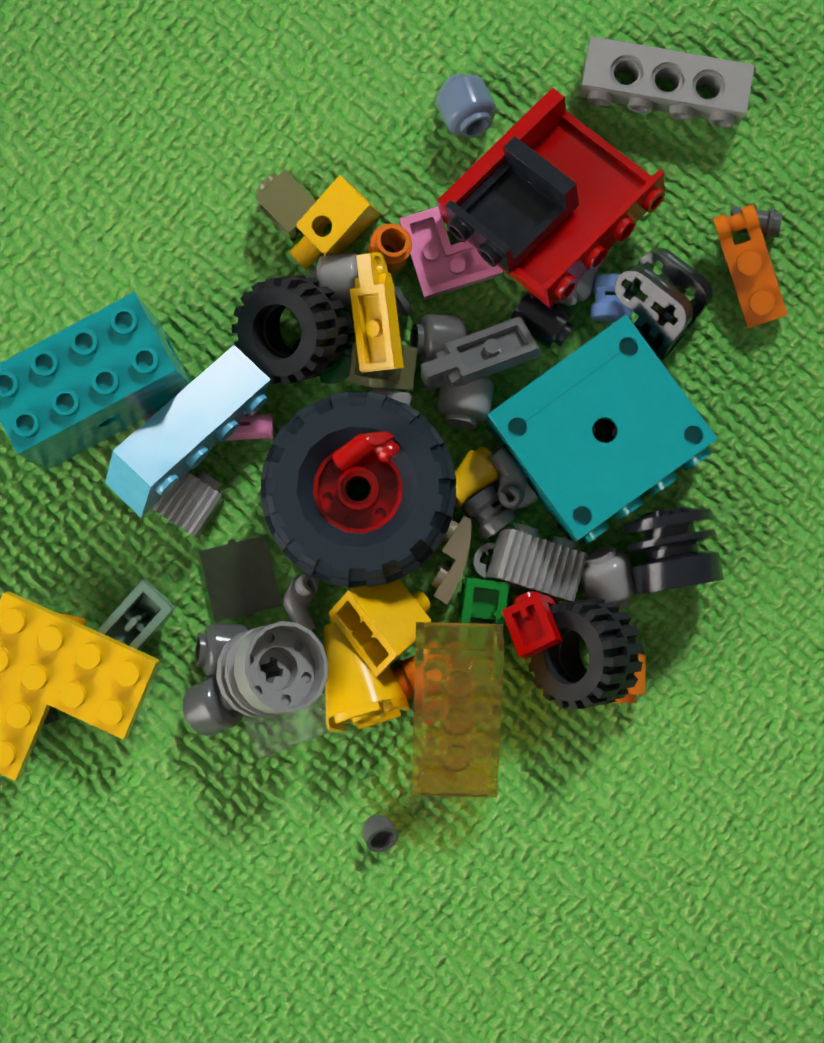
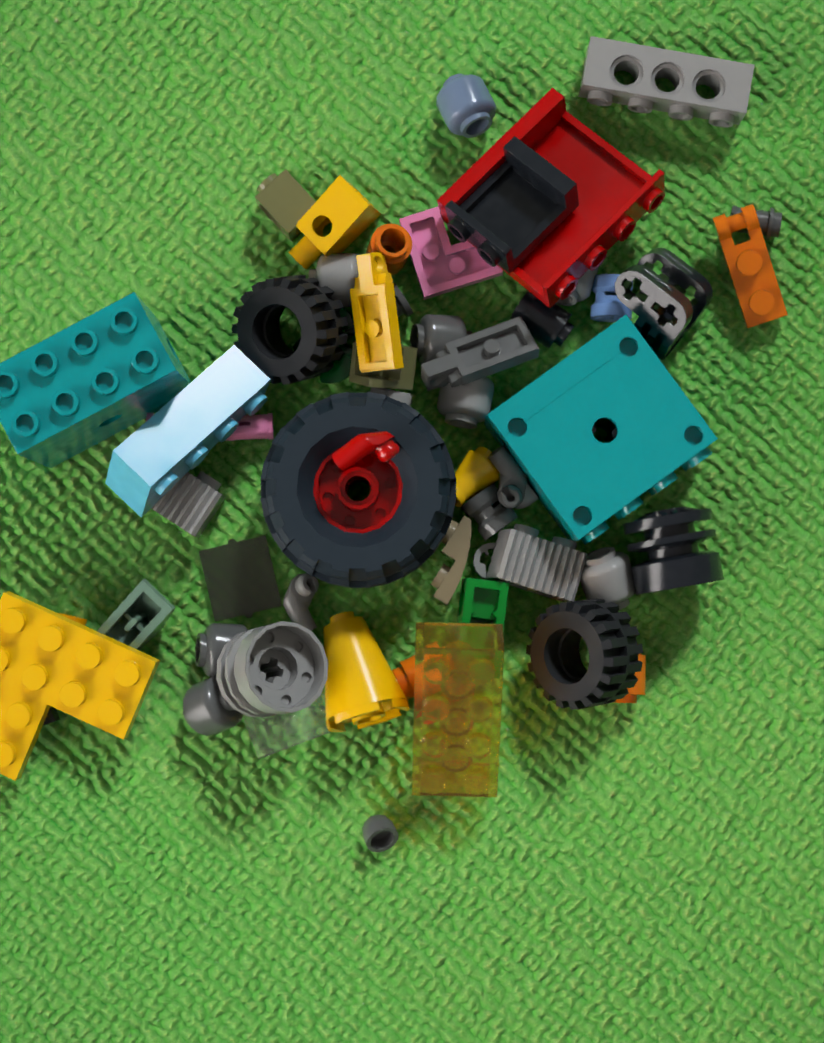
yellow torso [328,579,431,677] -> none
red bracket [502,591,562,659] -> none

